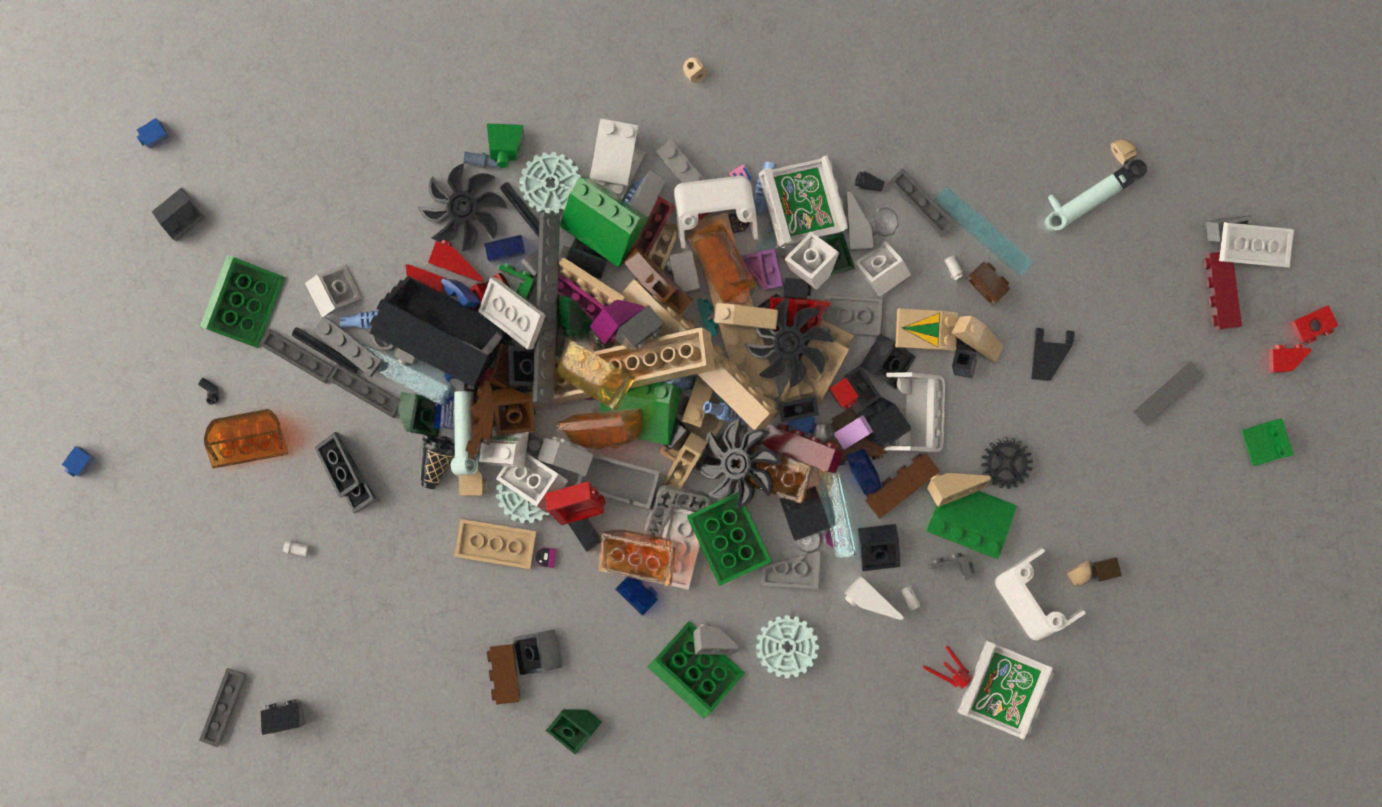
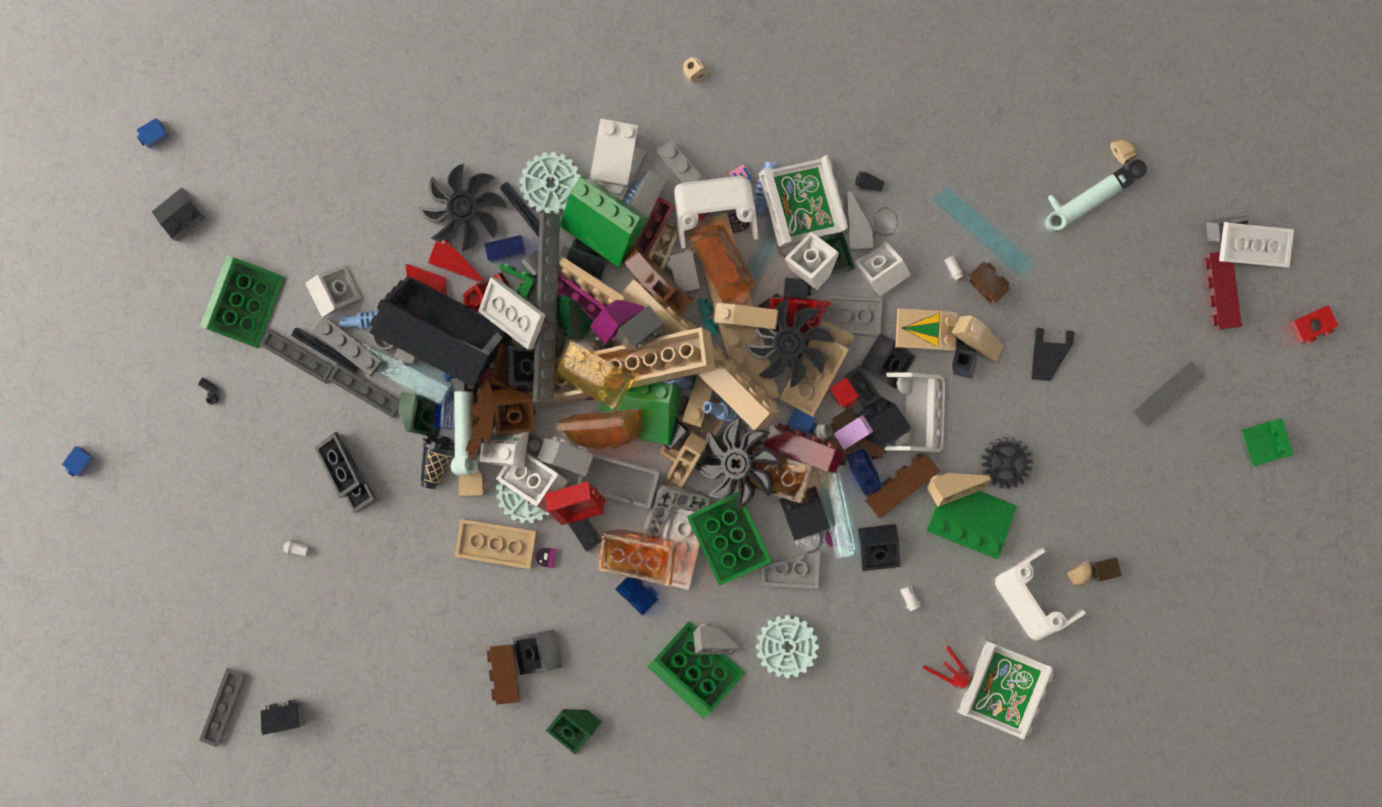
clear orange windscreen [204,409,288,469] -> none
blue slope [441,278,480,307] -> none
sand blue pin [463,151,501,169] -> none
green torso [487,123,524,168] -> none
medium lavender wing [739,248,784,290] -> none
black slope [778,392,819,423] -> none
white slope [844,576,904,620] -> none
dark grey plate [889,168,956,237] -> none
dark grey bracket [928,553,975,580] -> none
red slope [1269,344,1311,373] -> none

